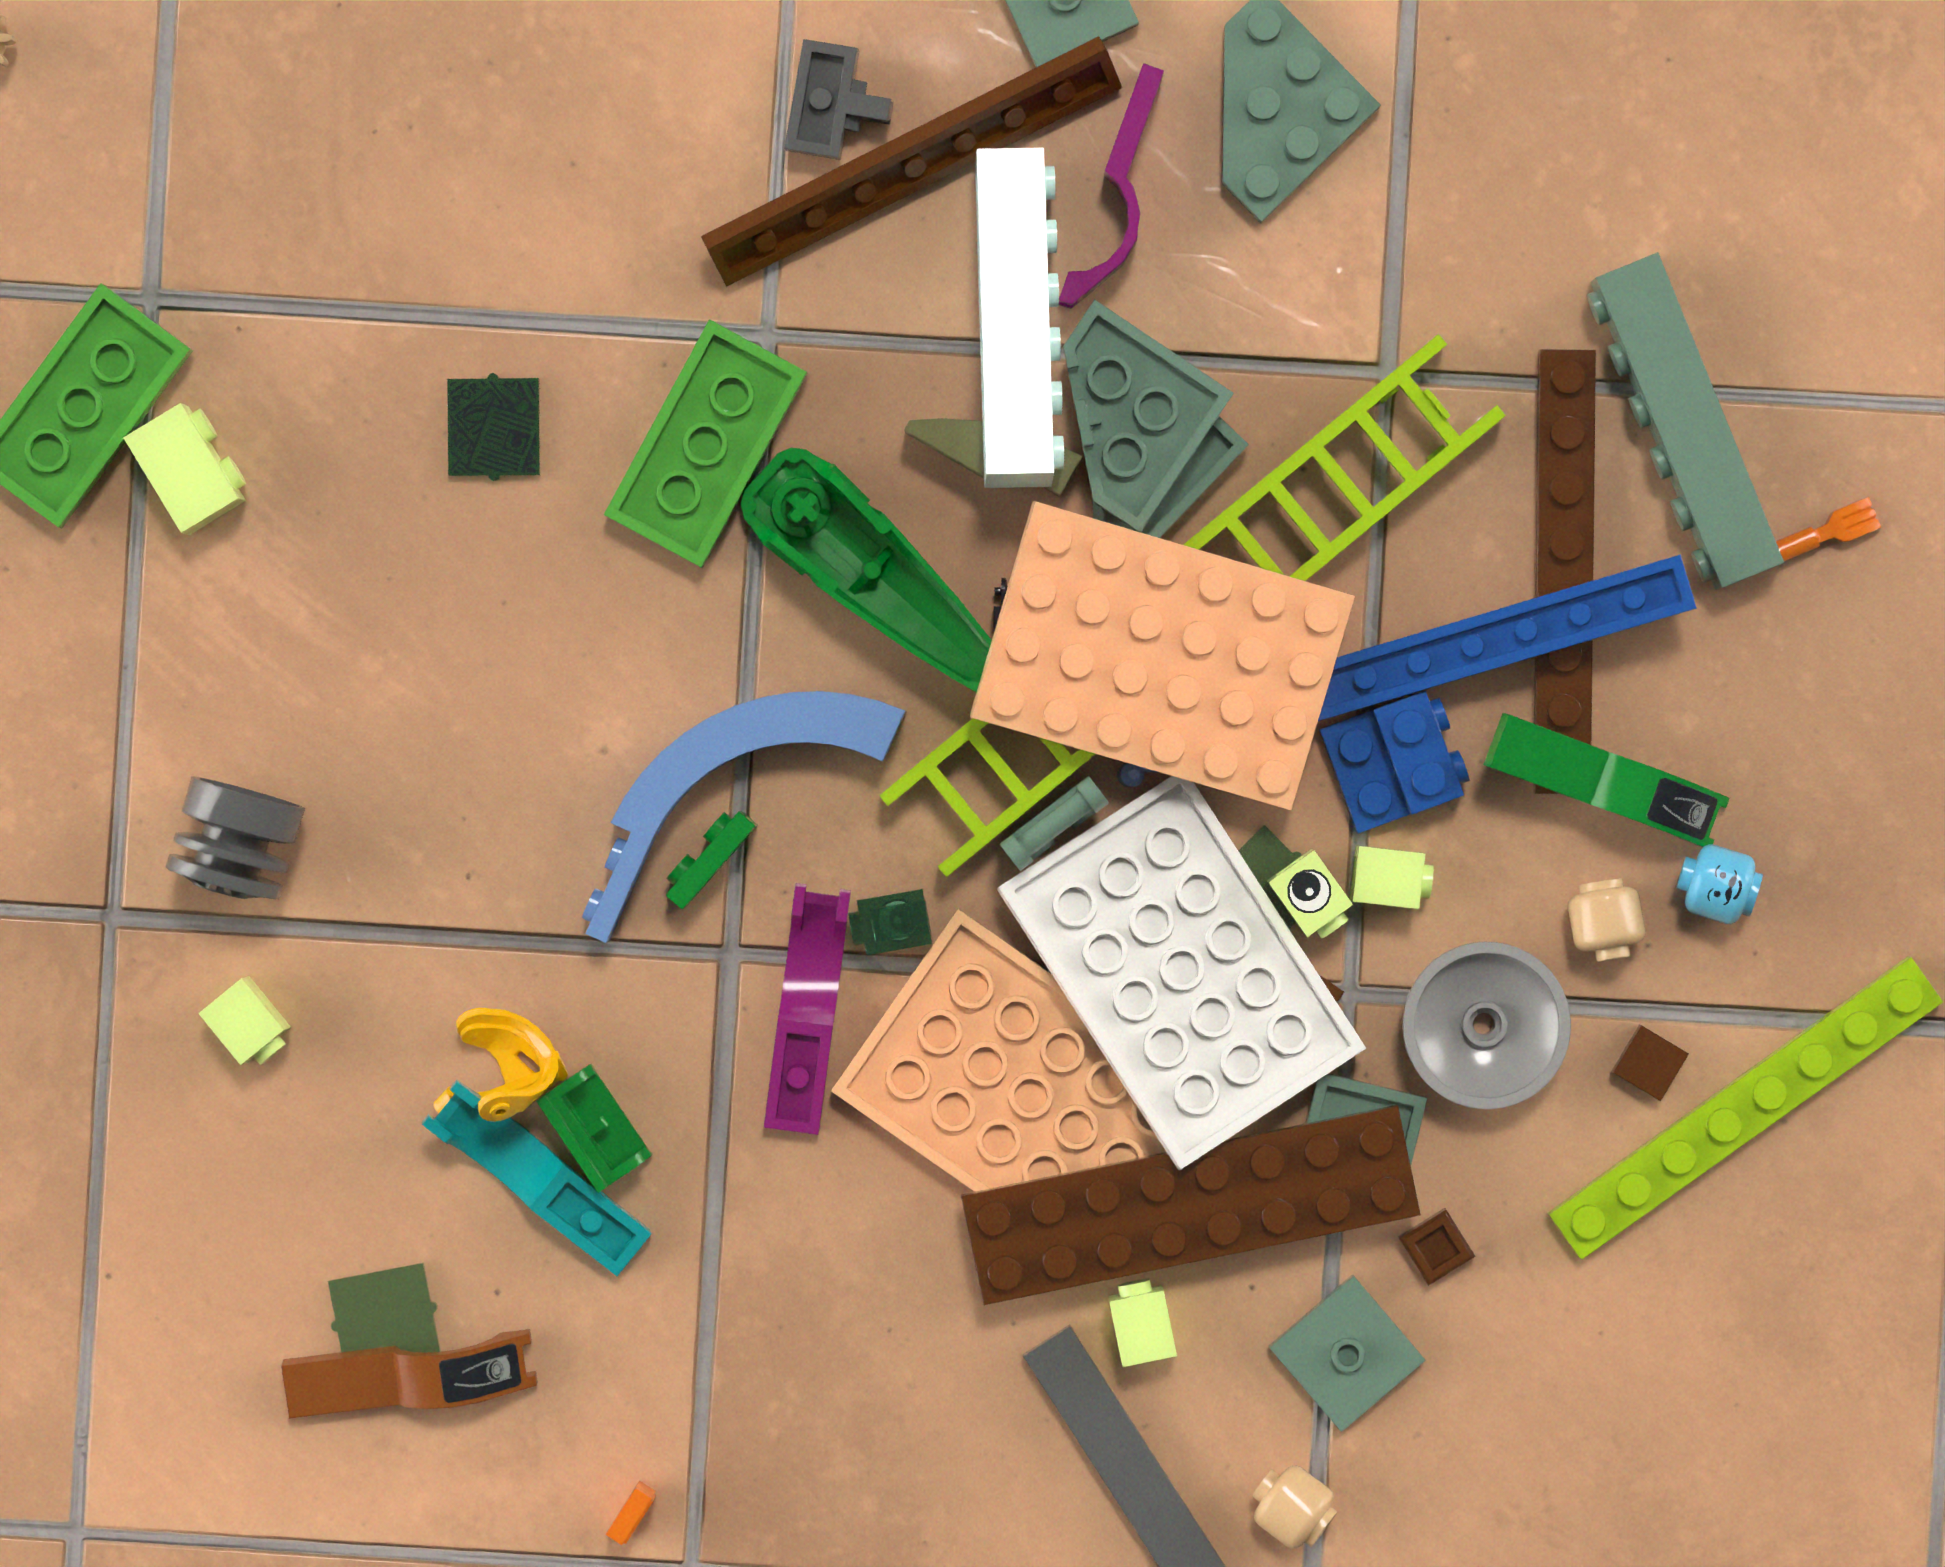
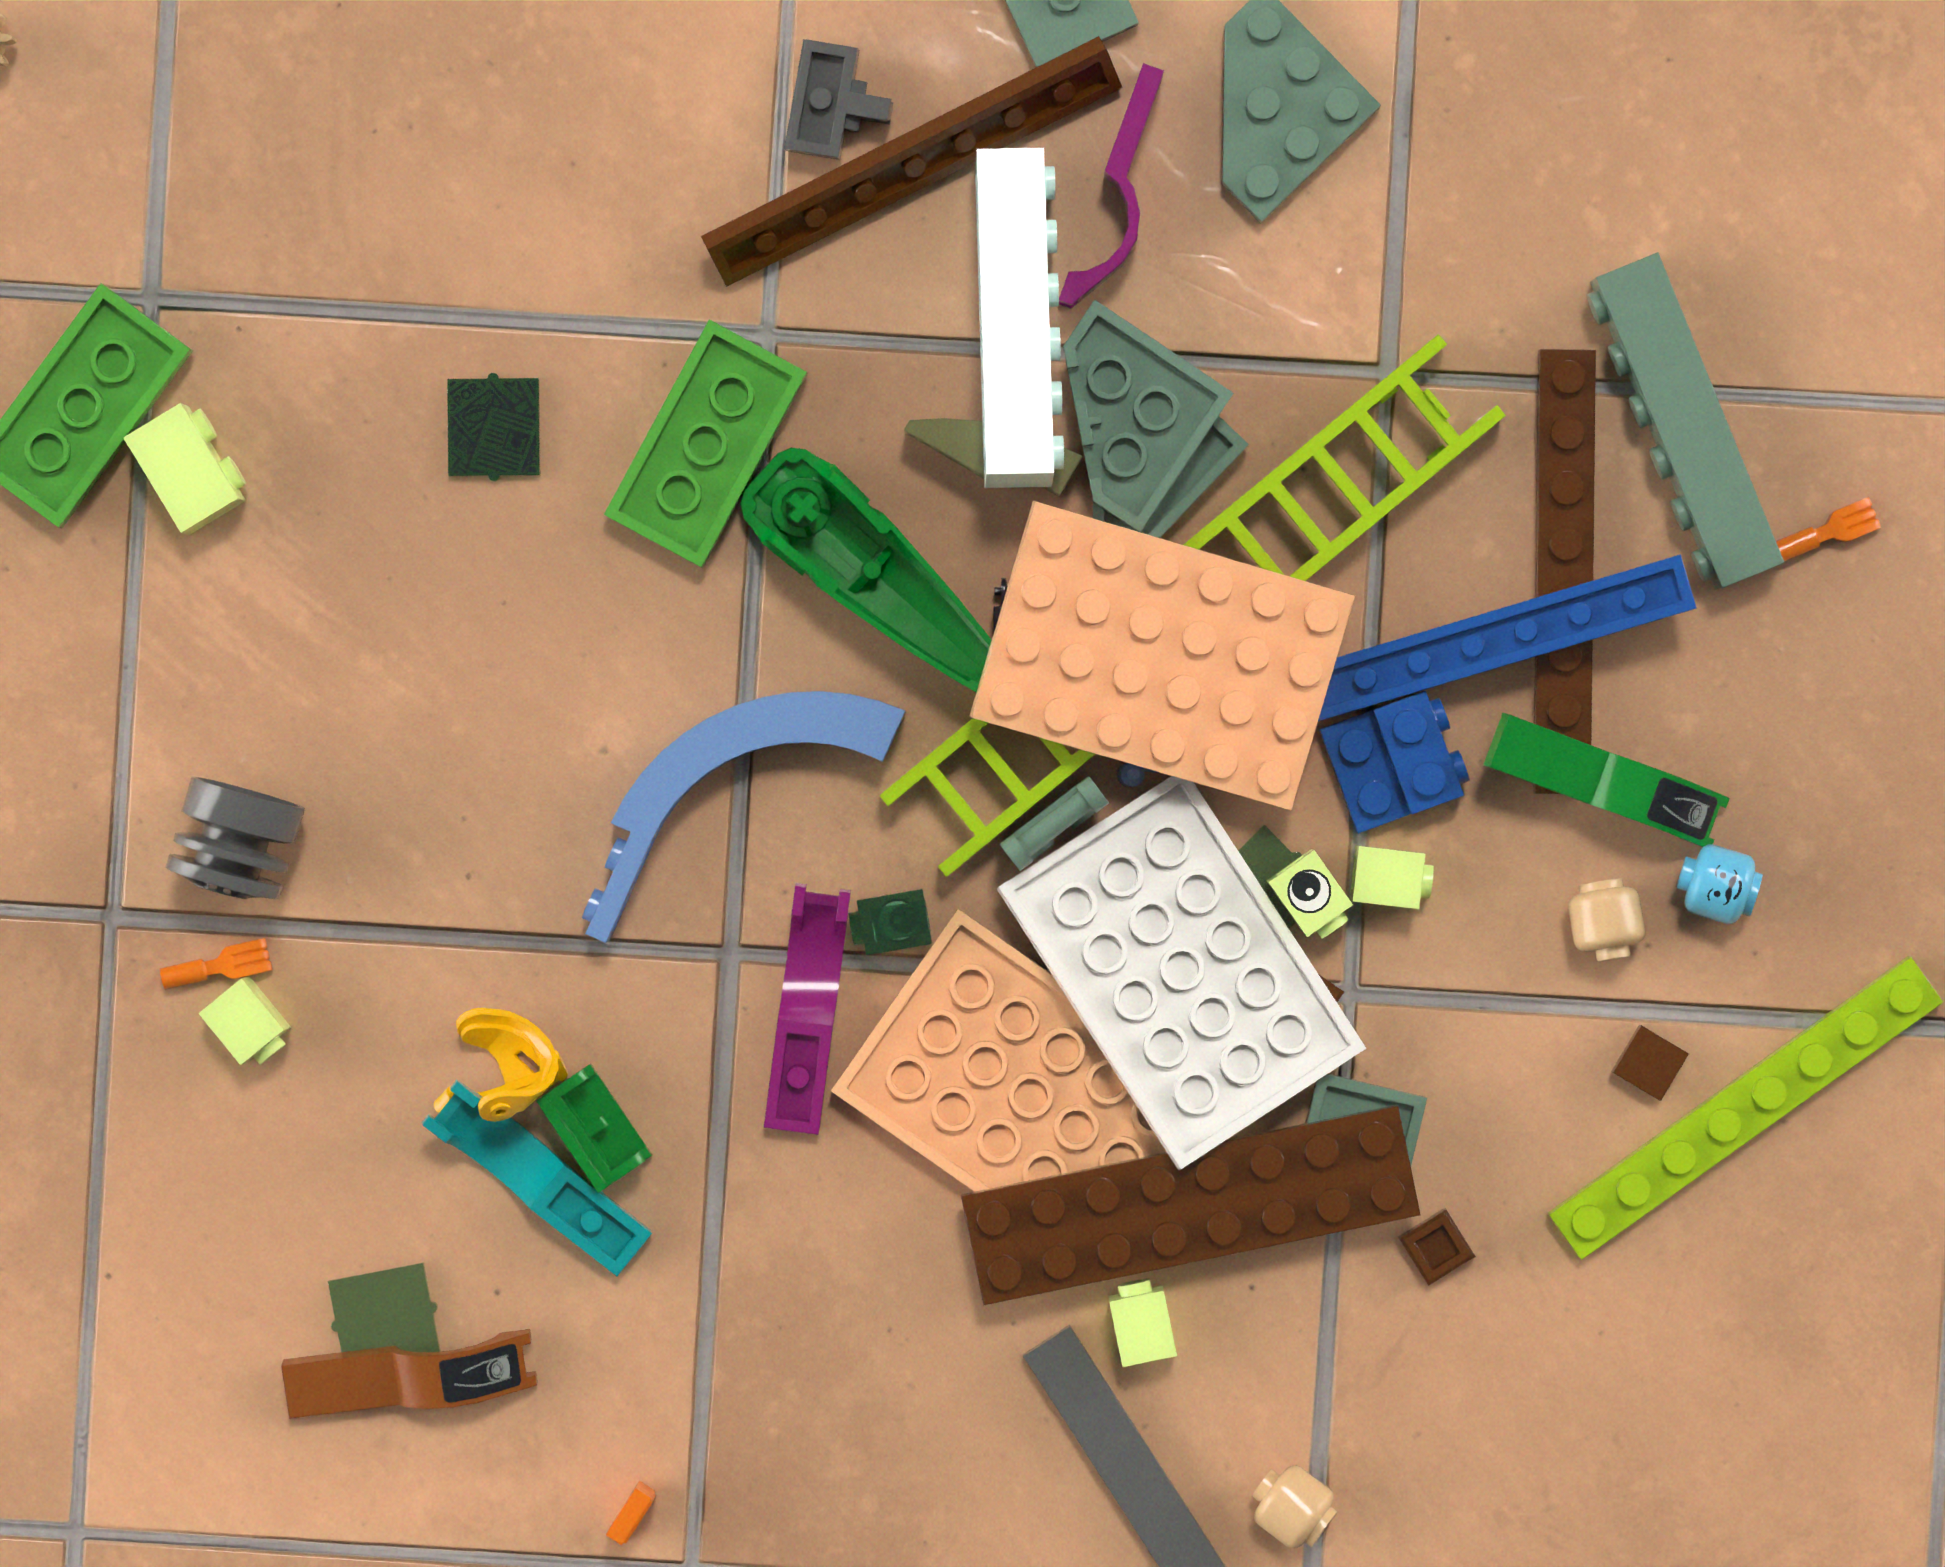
green plate [666,810,758,910] -> none
sand green plate [1269,1274,1426,1432] -> none
light grey dish [1403,942,1571,1109] -> none
none -> orange piece [160,938,273,990]

